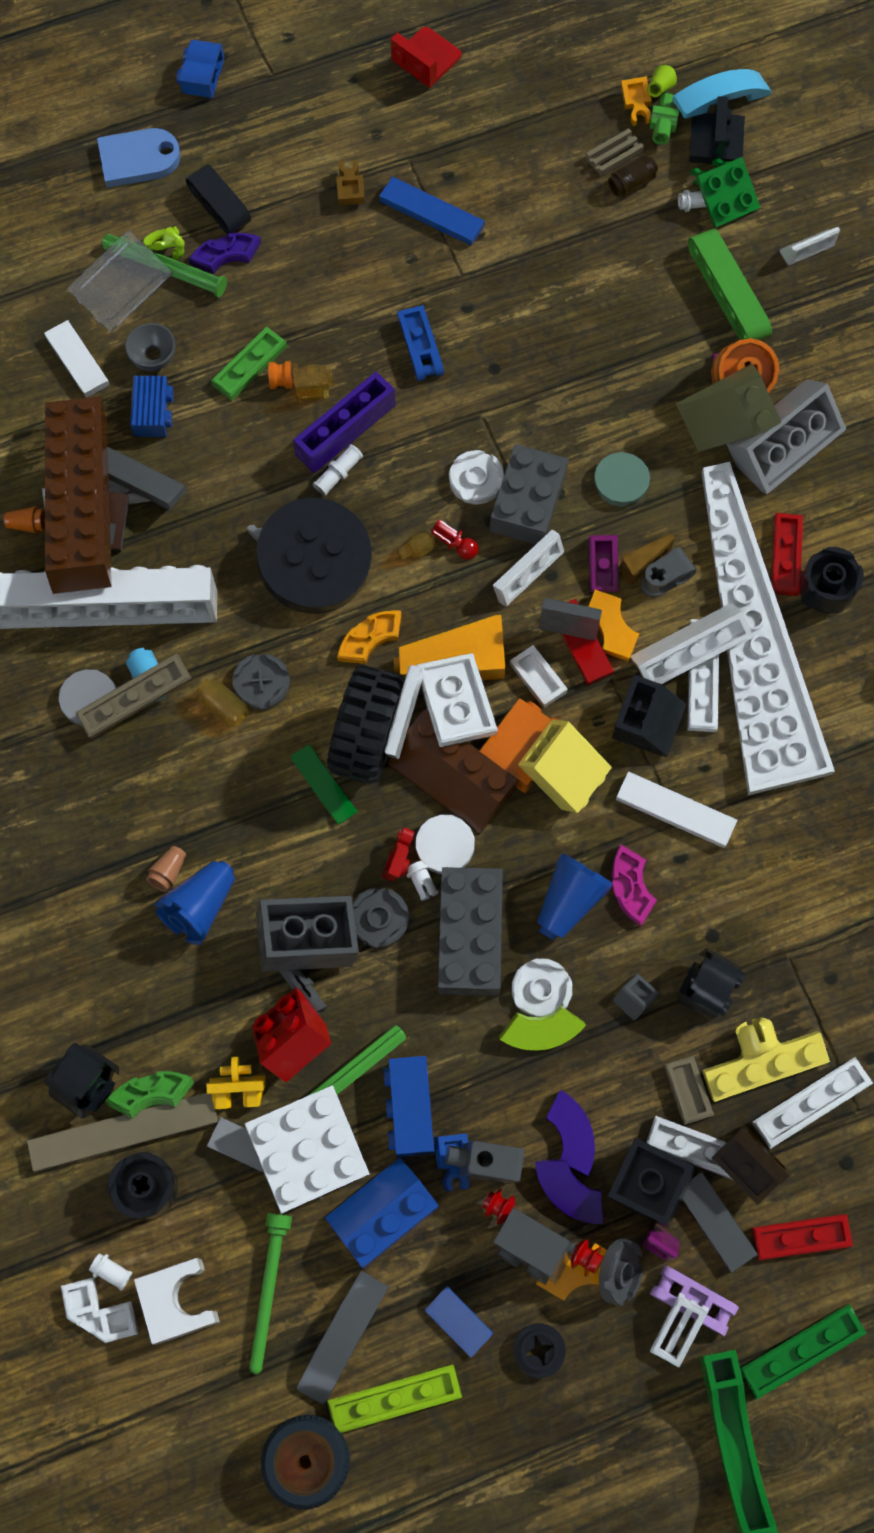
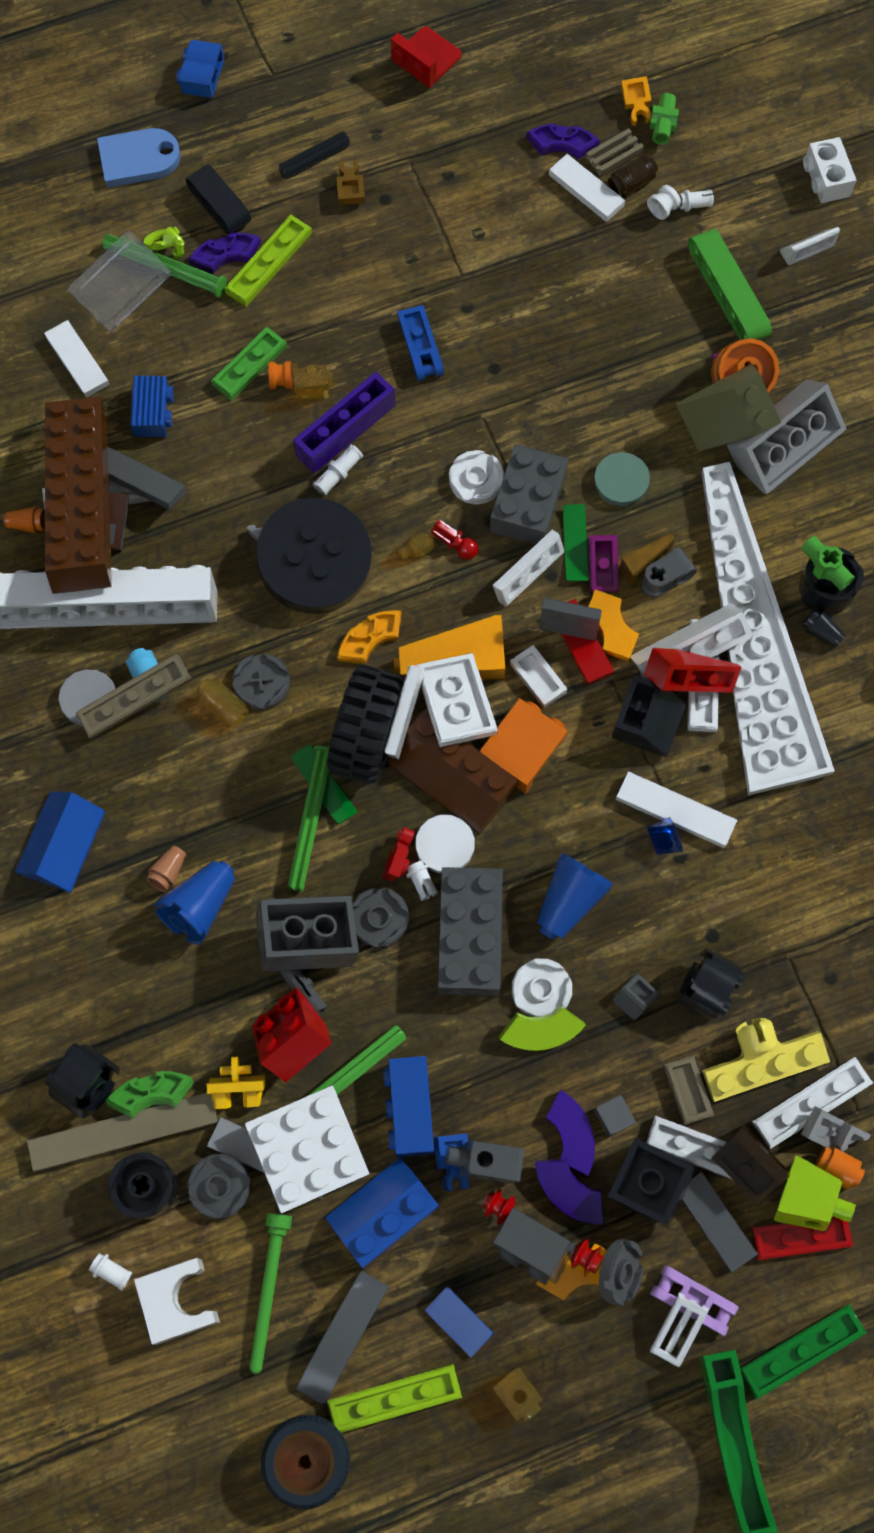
white tile [61,1278,139,1343] -> none
dark grey piece [125,323,176,371] -> none
blue tile [379,176,485,246] -> none
black gear [514,1323,566,1378] -> none
light yellow brick [518,719,612,813] -> none
dark pink tile [611,844,657,927] -> none
magenta slope [641,1224,680,1261] -> none
lime cone [647,65,677,97] -> none
medium azure slope [672,69,772,119] -> none
black bracket [689,96,745,164] -> none
green plate [690,157,760,228] -> none
red tile [770,513,804,596] -> none
none -> blue slope [15,791,106,893]
none -> dark grey tile [187,1154,251,1218]
none -> lime tile [224,214,312,307]
none -> black axle [279,131,350,179]
none -> bright green axle [287,746,329,892]
none -> clear yellow brick [492,1366,543,1422]
none -> dark purple tile [526,123,600,159]
none -> white tile [549,154,625,222]
none -> green sticker [563,504,589,581]
none -> dark grey slope [594,1095,637,1138]
none -> red slope [644,648,742,693]
none -> white wheel [647,185,681,220]
none -> clear blue slope [647,817,684,855]
none -> lime torso [774,1155,856,1231]
none -> bright green axle [801,536,855,590]
none -> light grey slope [801,1106,871,1151]
none -> black cone [802,607,846,648]
none -> white brick [803,137,857,203]
none -> orange brick [815,1146,865,1190]

